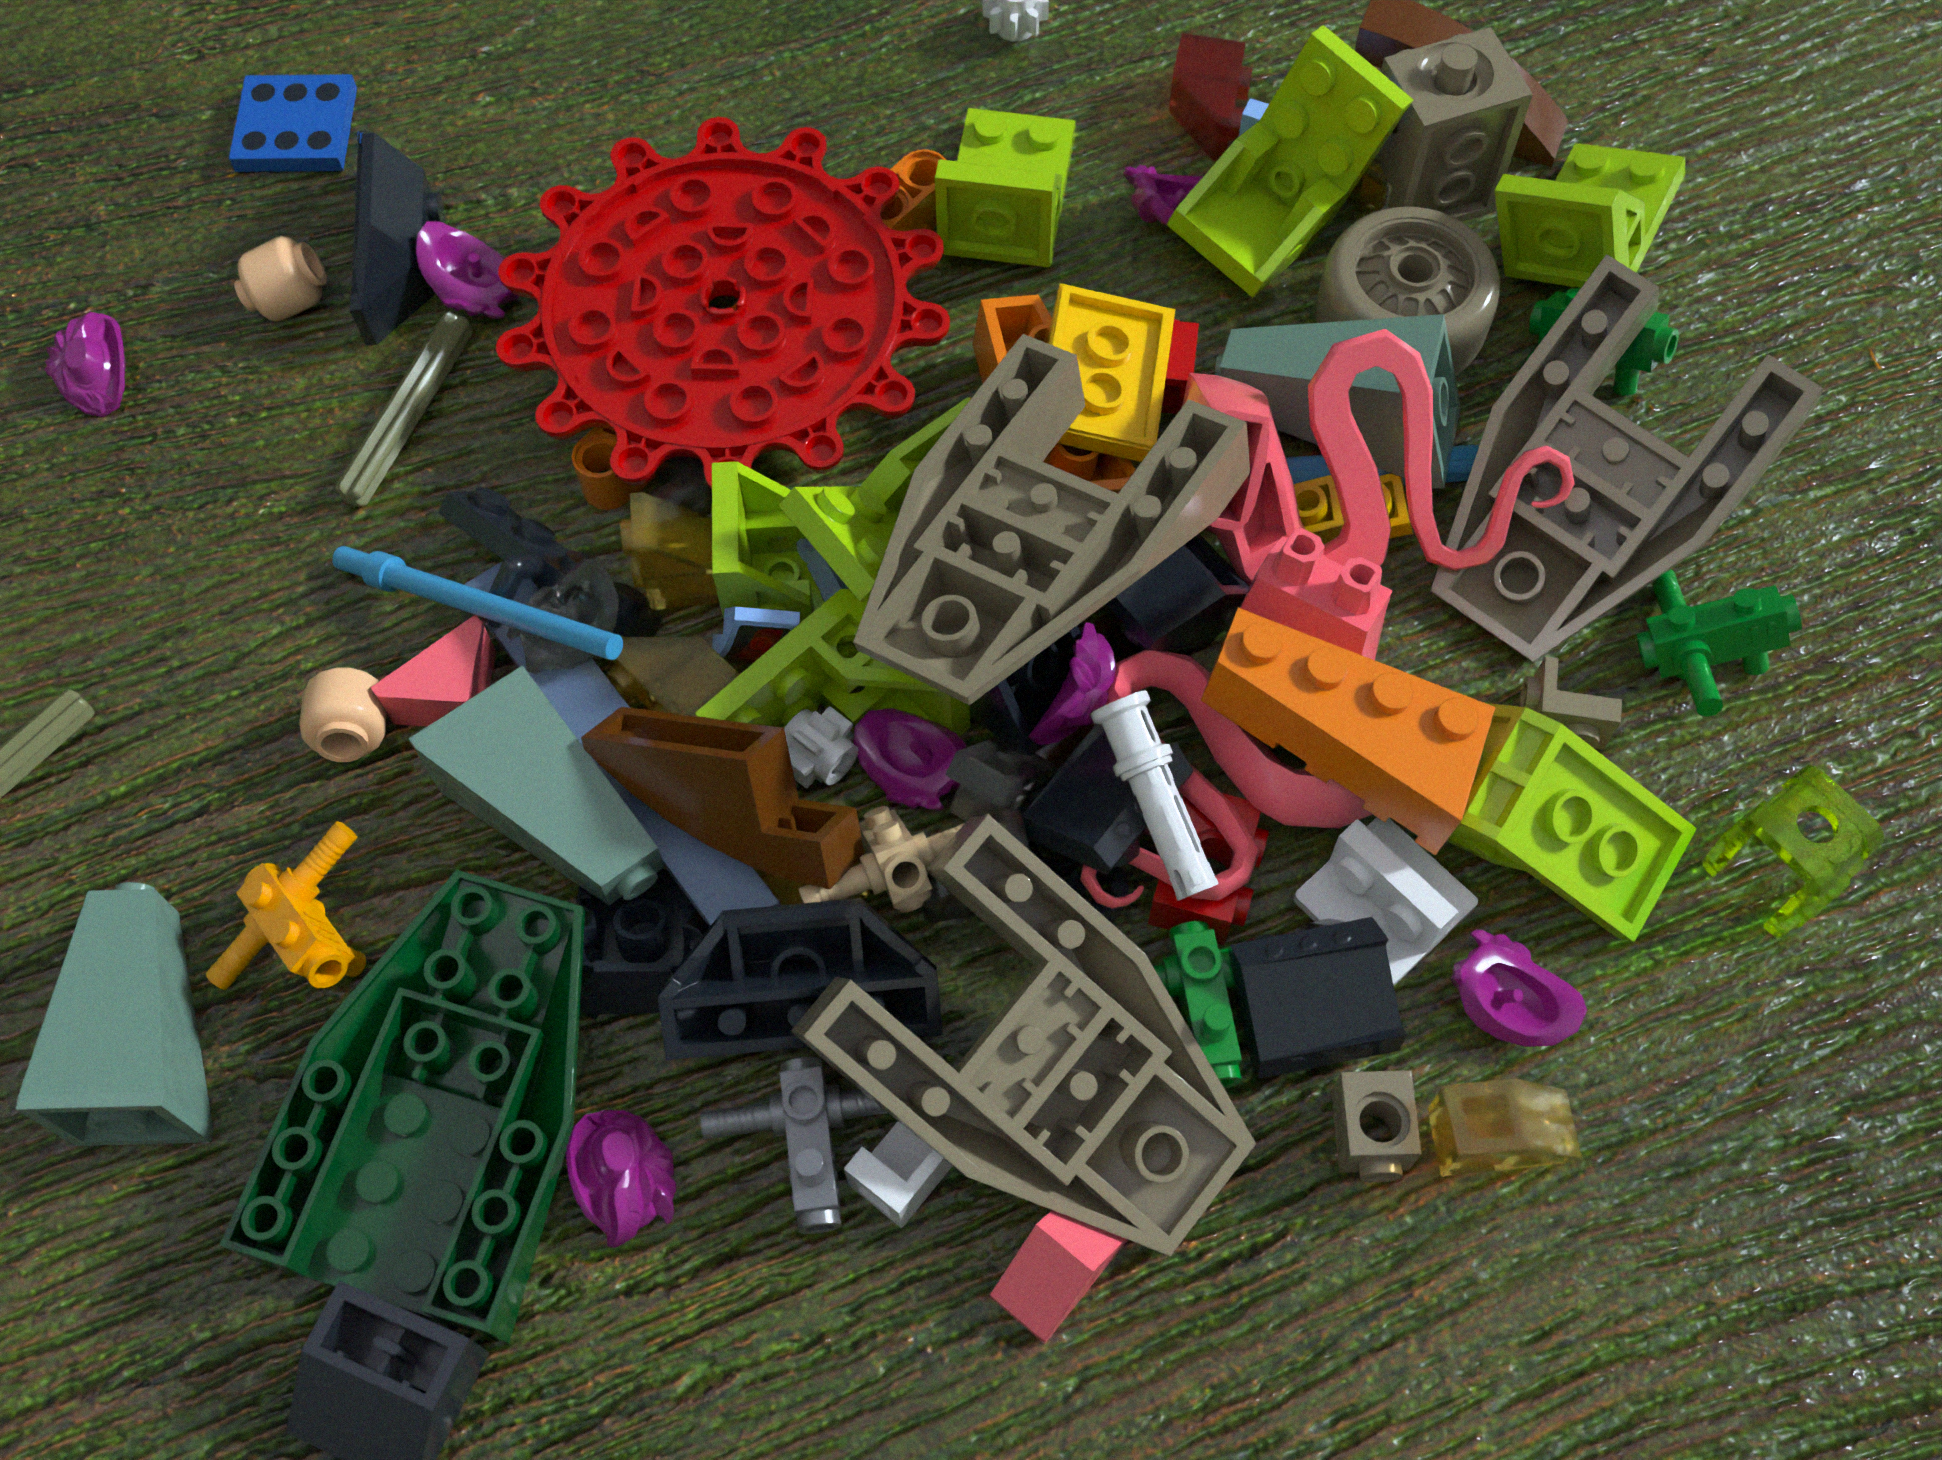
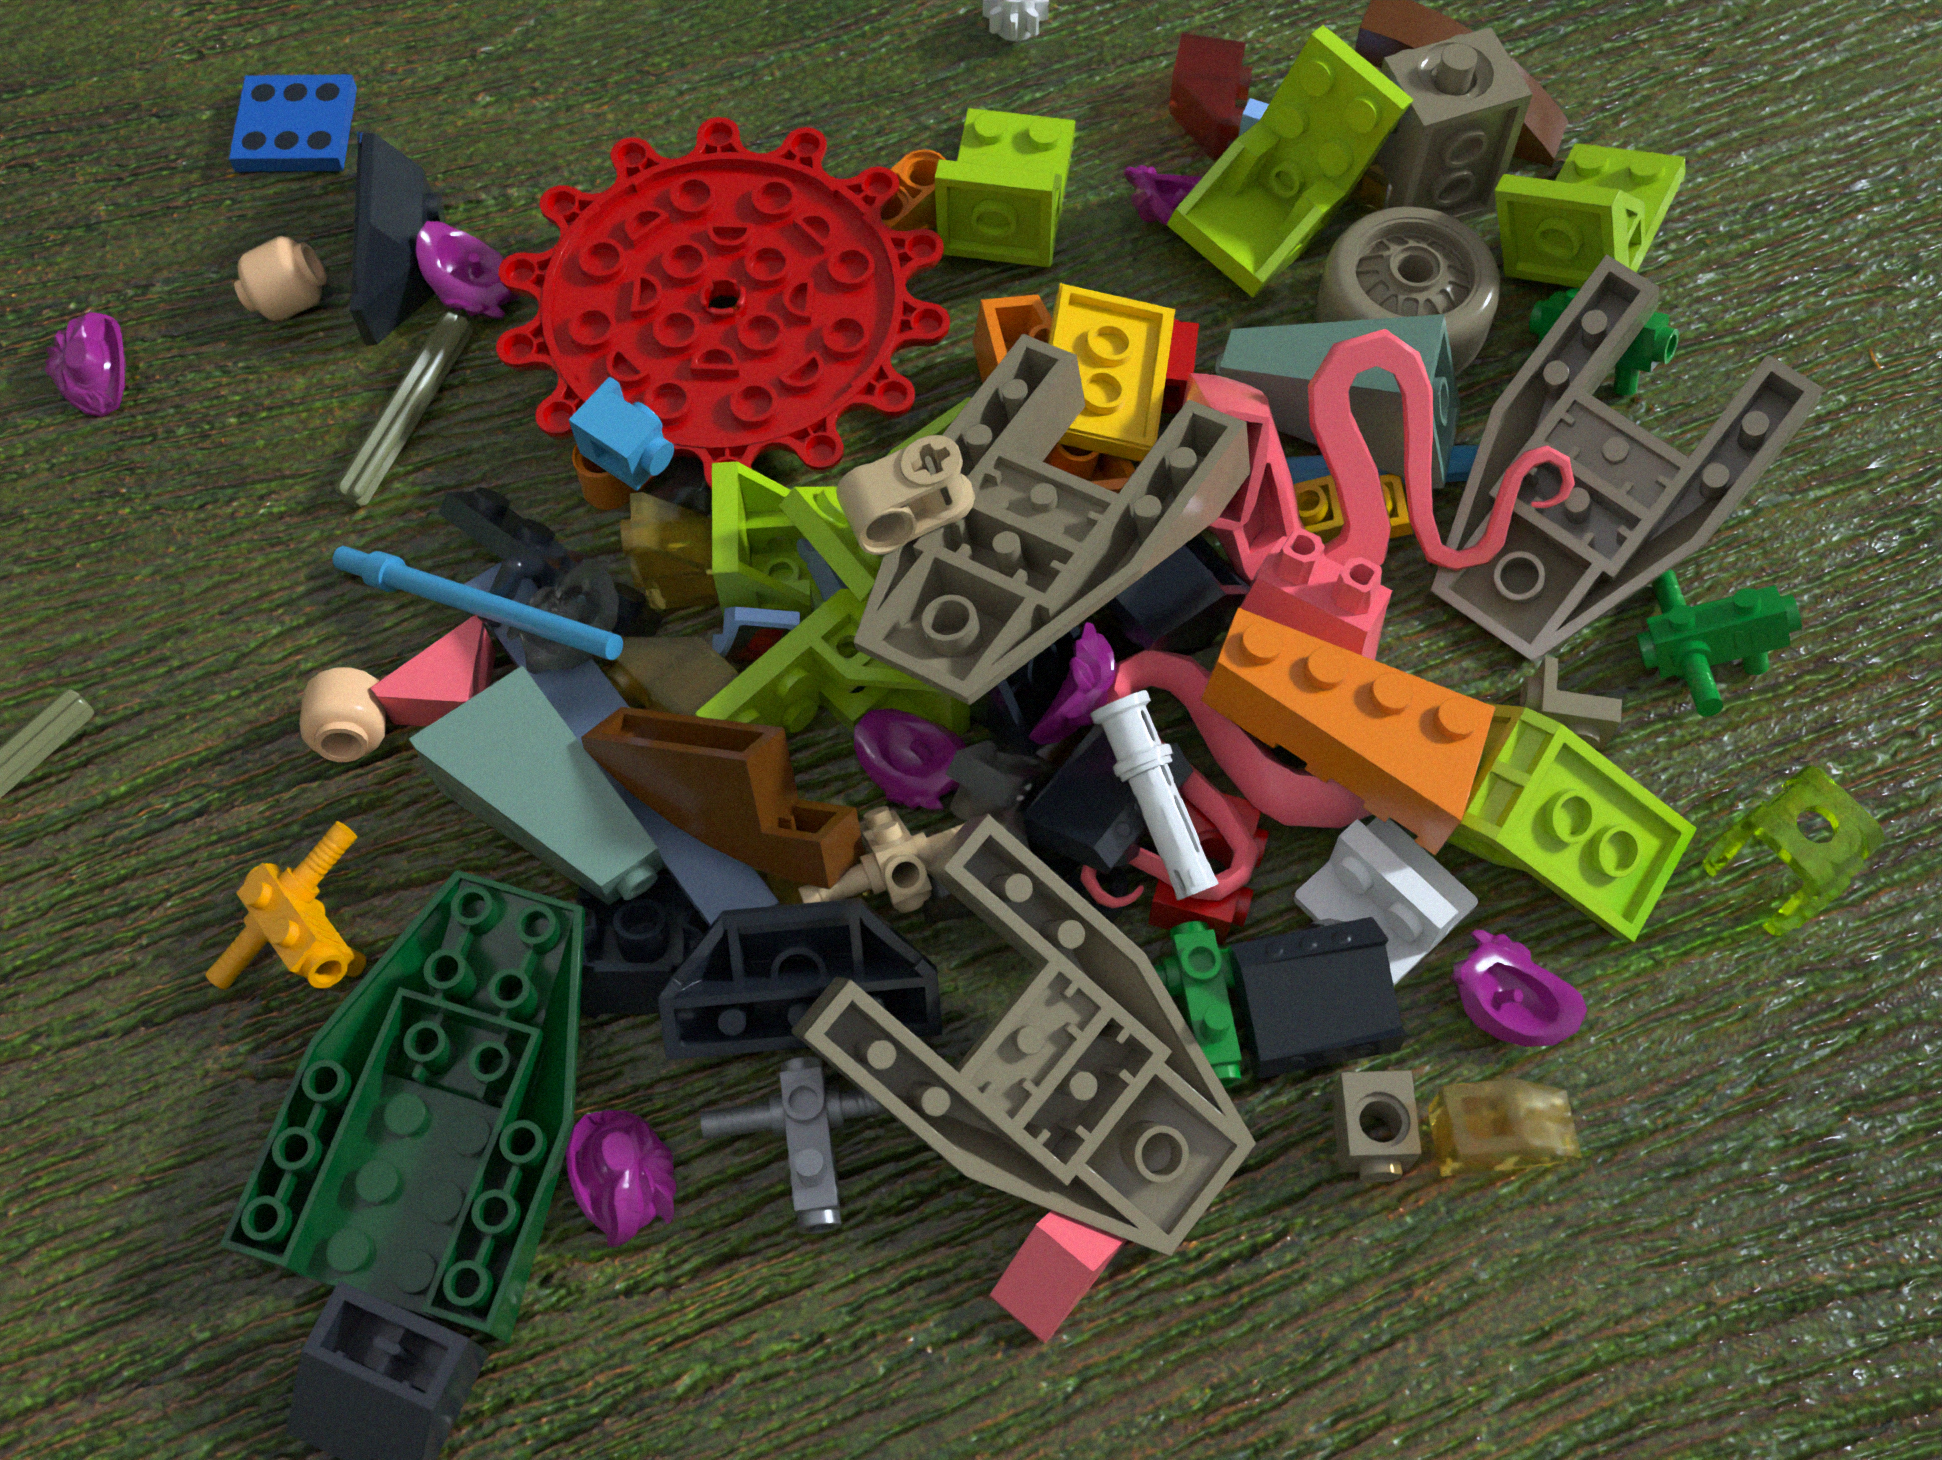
sand green slope [16,882,213,1146] -> none
white gear [784,706,858,788] -> none
white panel [844,1122,952,1228] -> none
none -> dark azure brick [569,376,674,491]
none -> tan piece [836,435,975,555]

